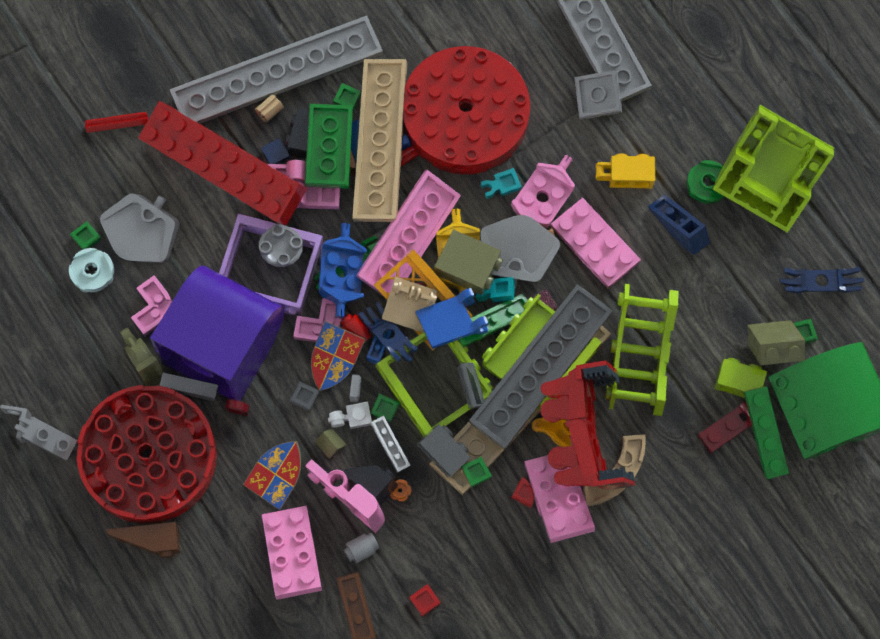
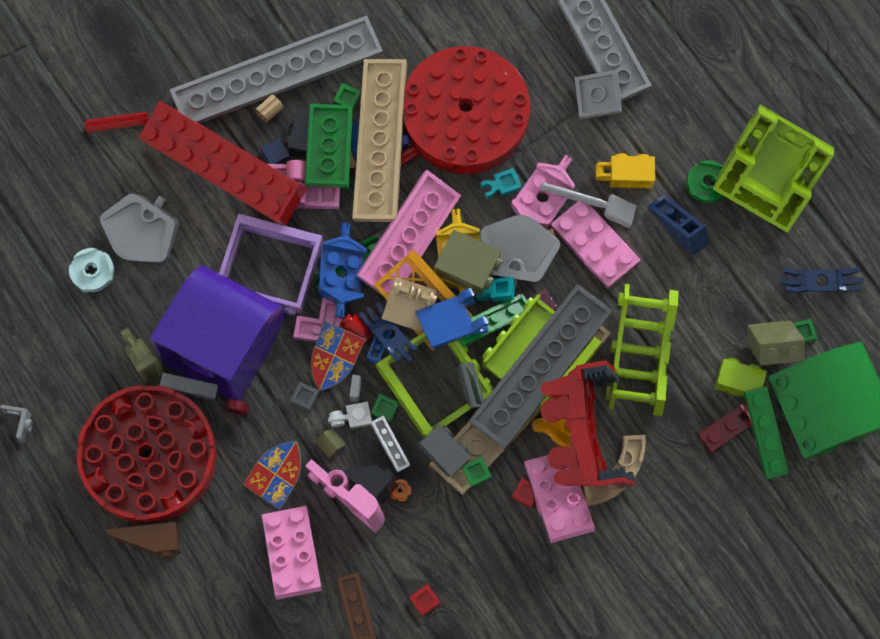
light grey hinge [14,416,77,460] -> none
green tile [70,221,101,250] -> none
bright pink plate [131,275,172,336] -> none
light grey dish [259,224,303,267] -> none
light grey brick [344,533,379,564] -> none
none -> light grey piece [540,183,636,228]

